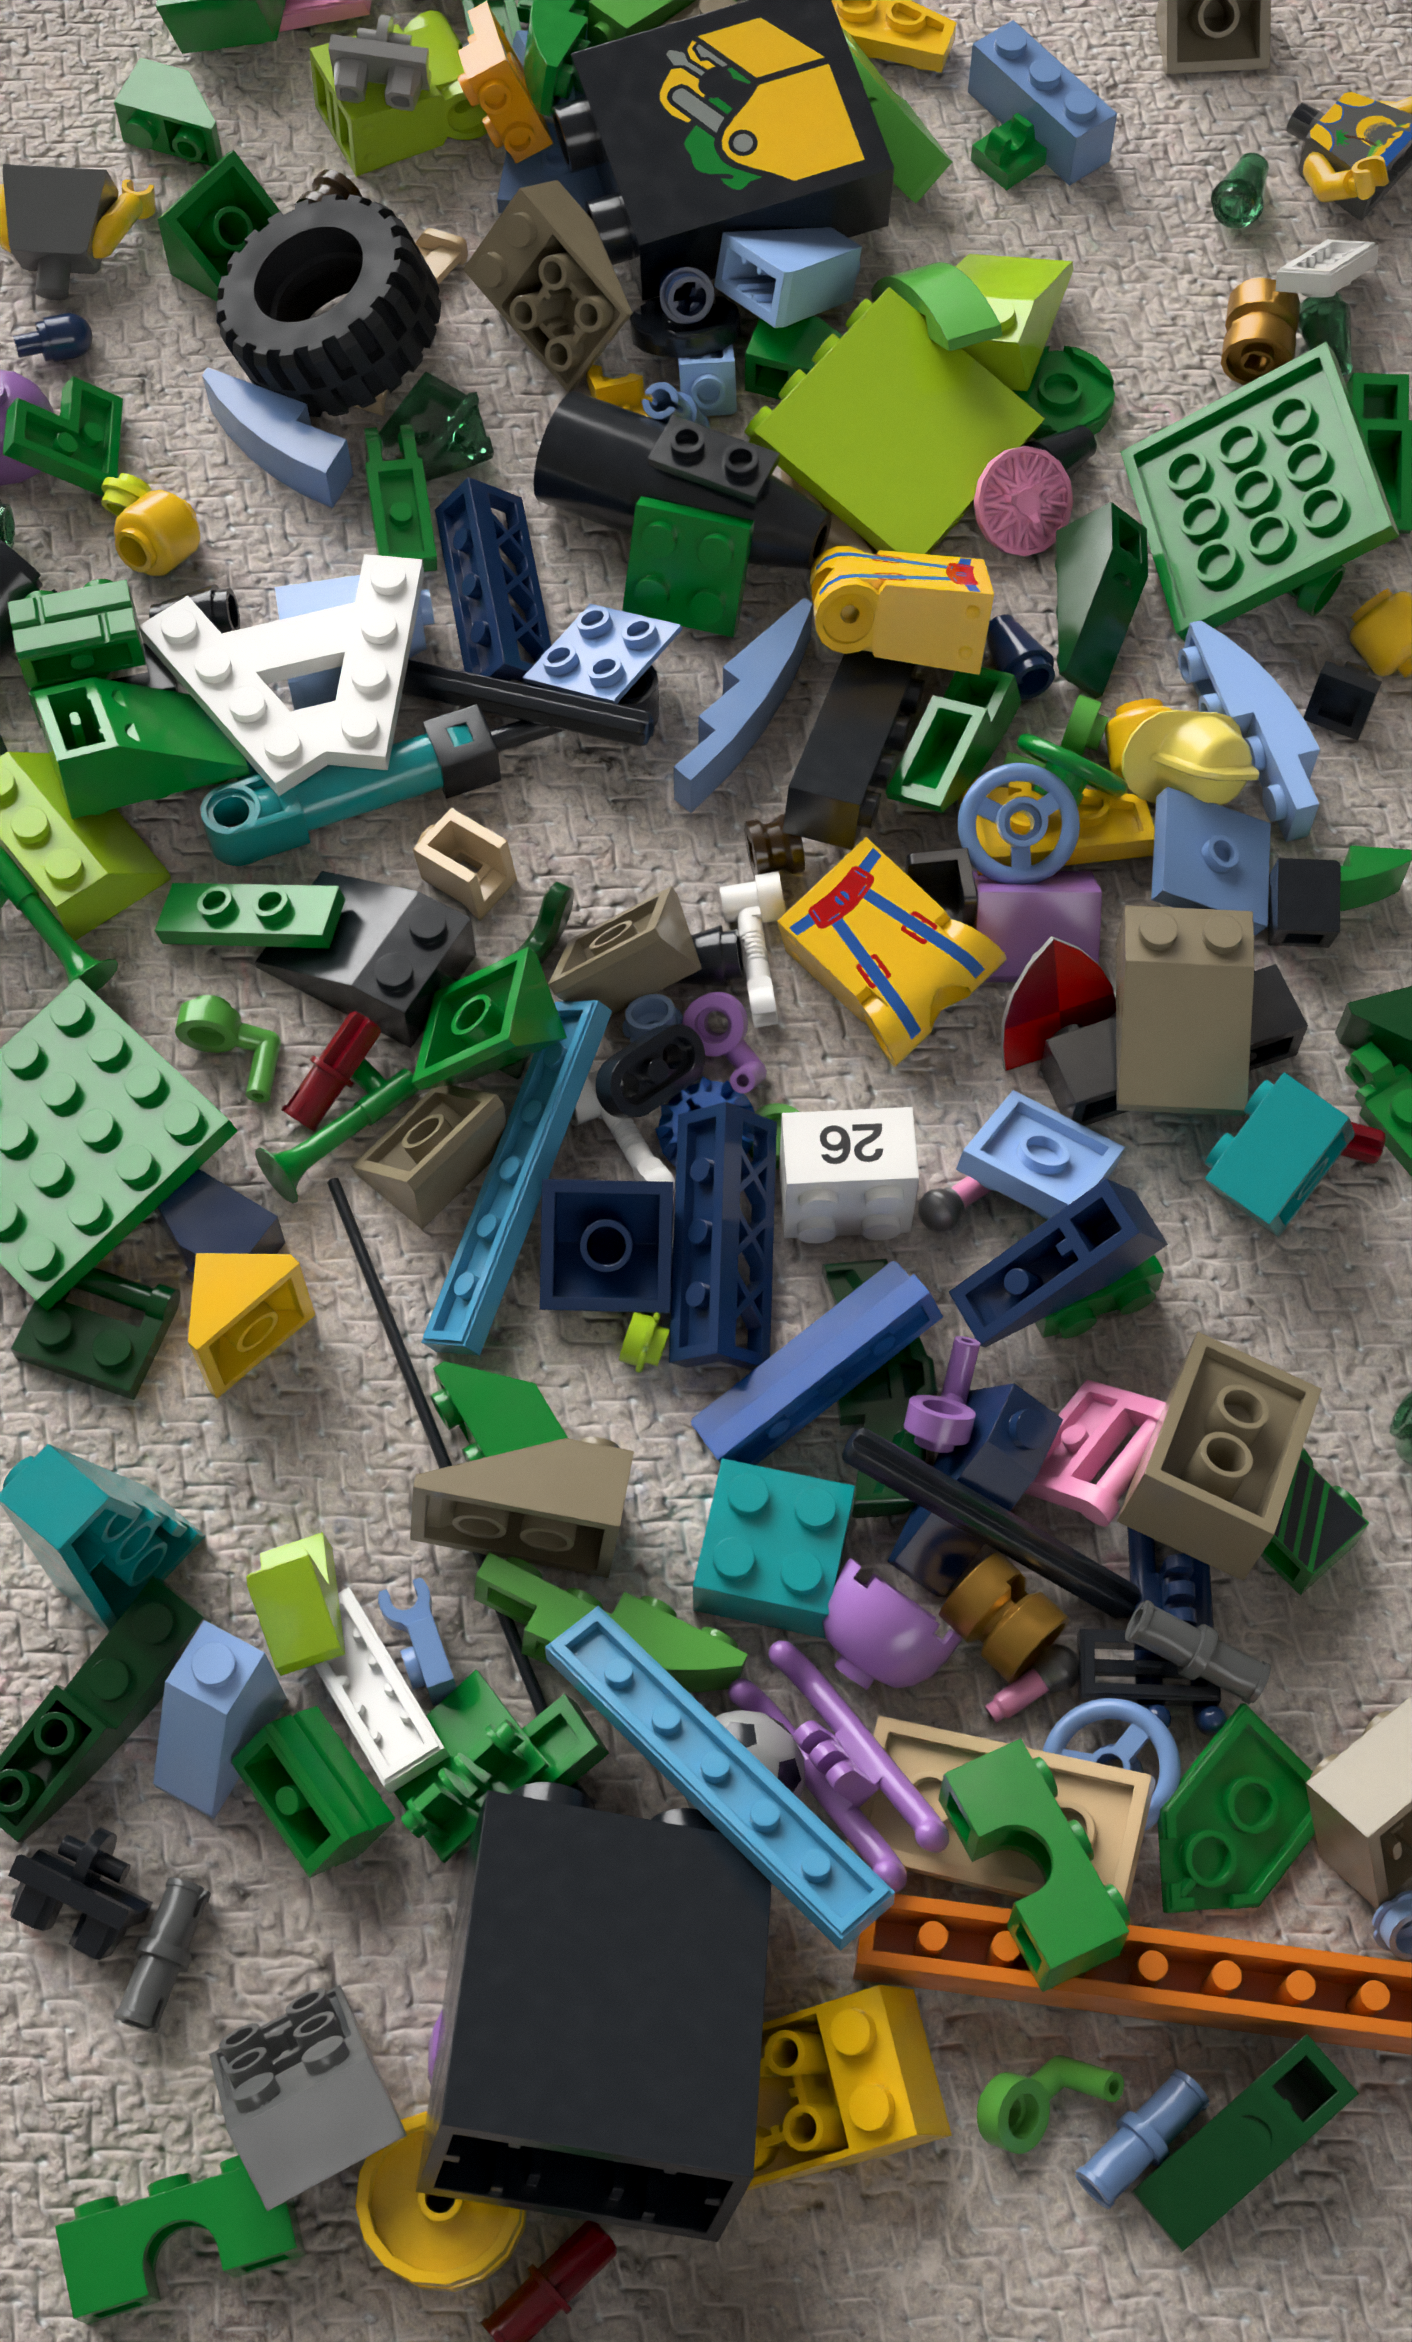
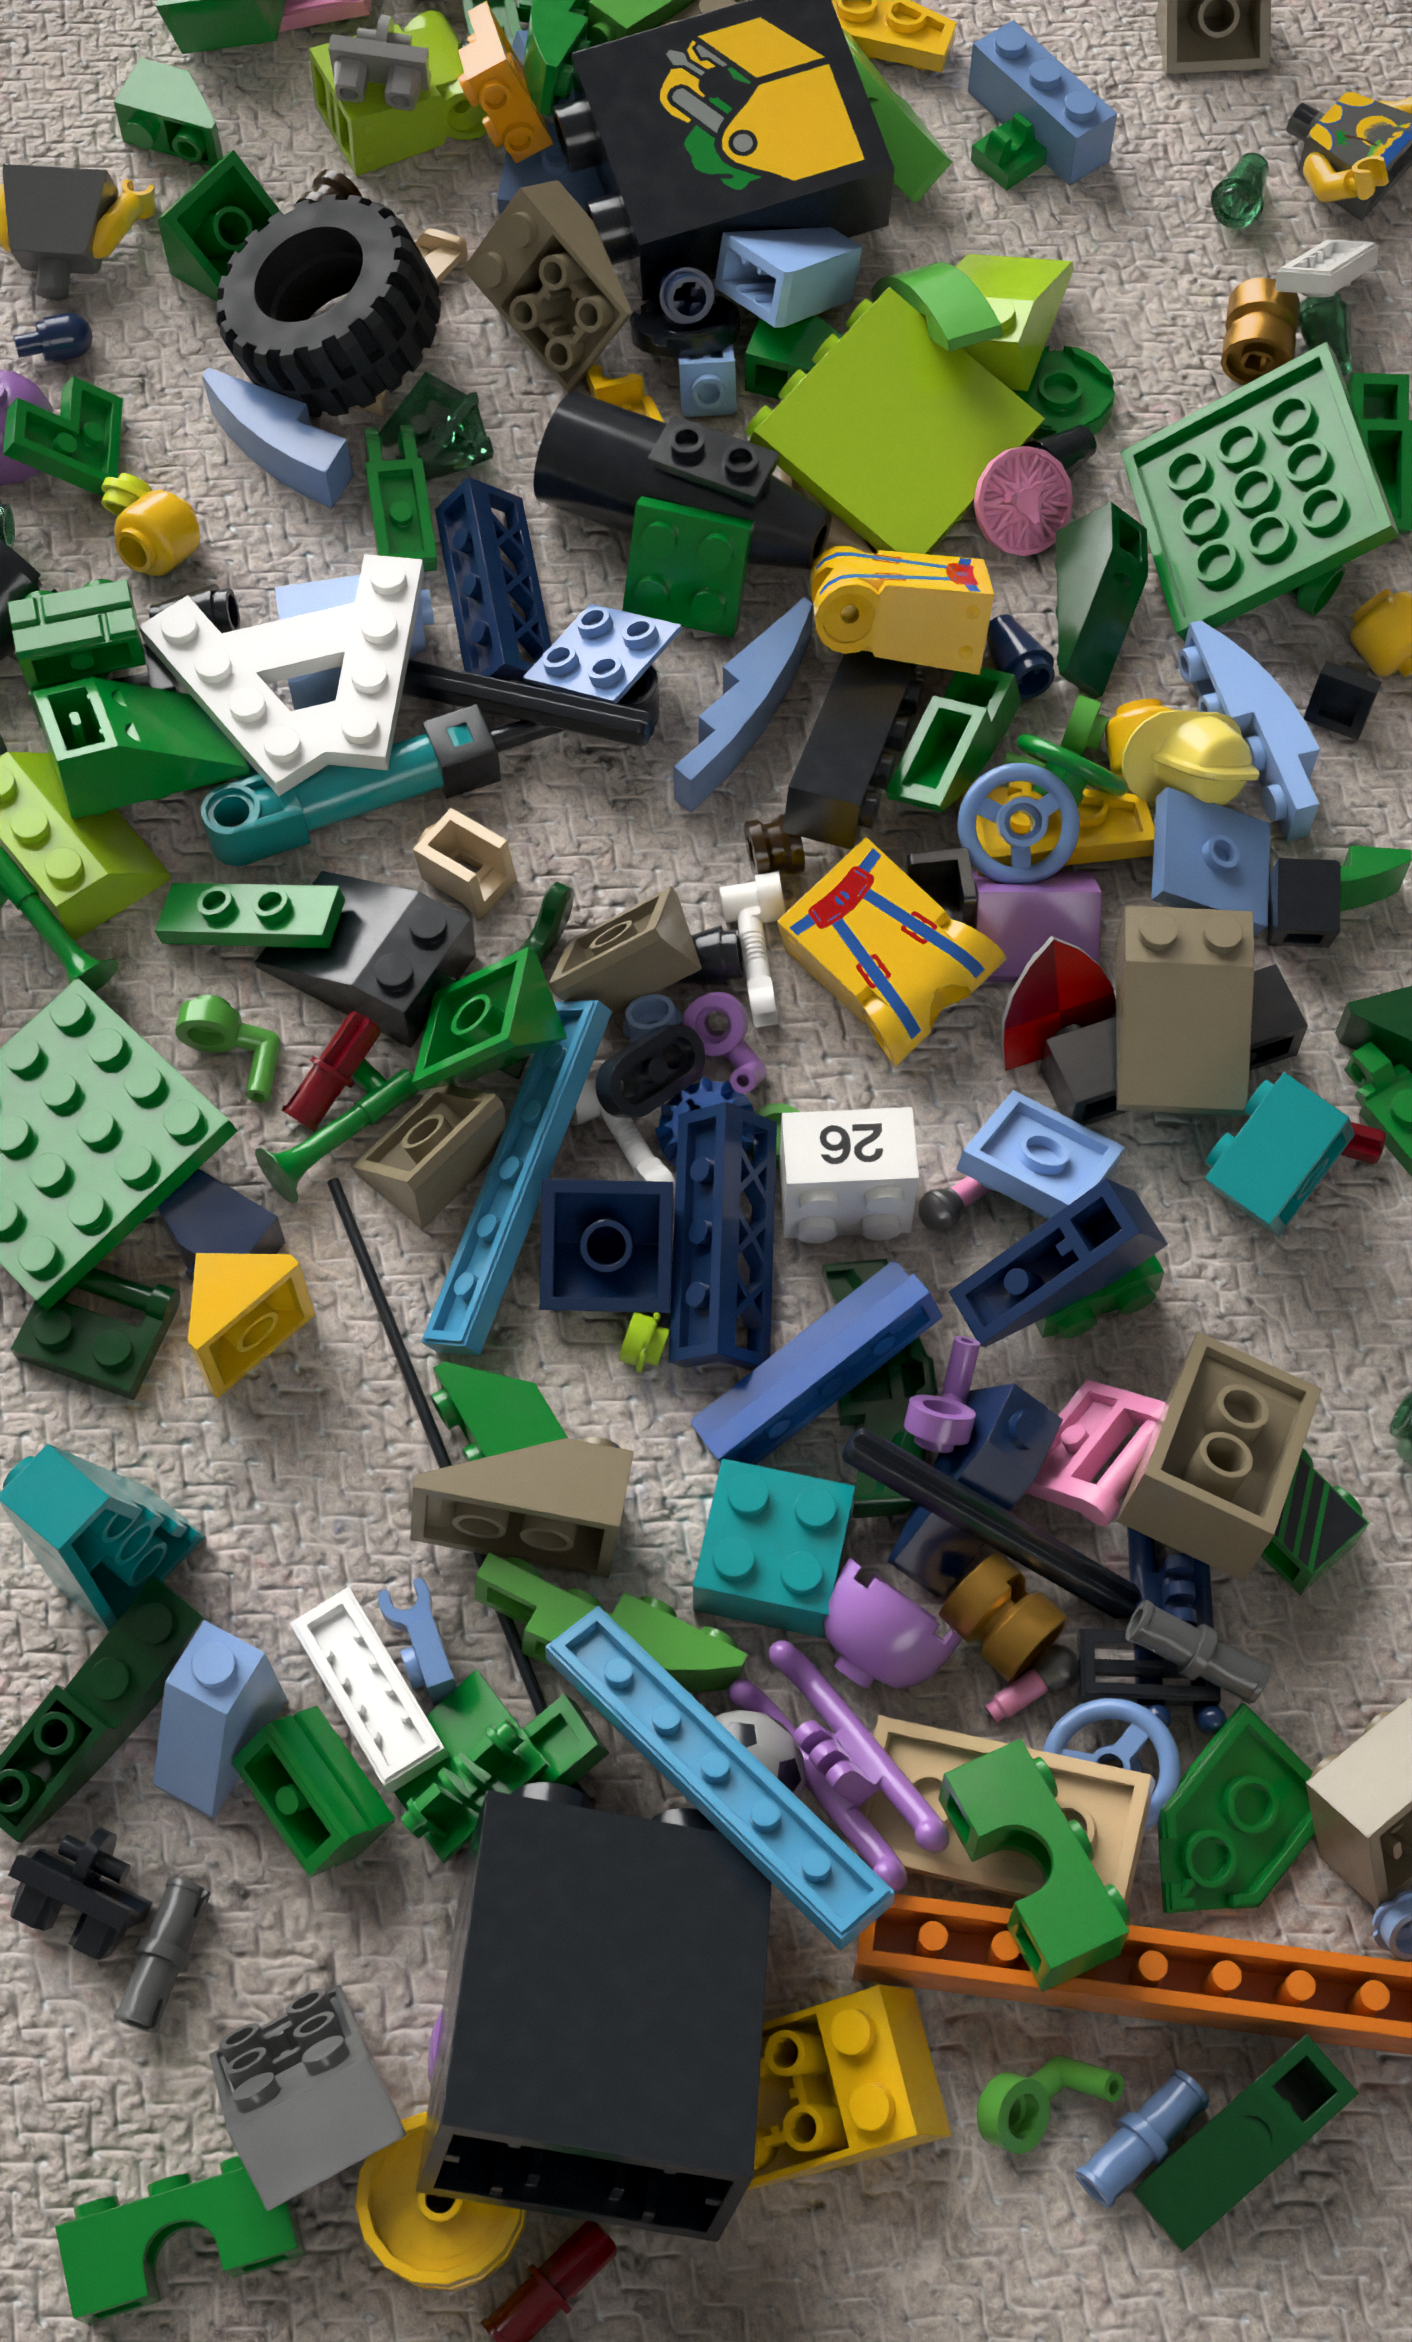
lime slope [246,1532,345,1676] -> none
medium blue pin [642,382,710,428] -> none

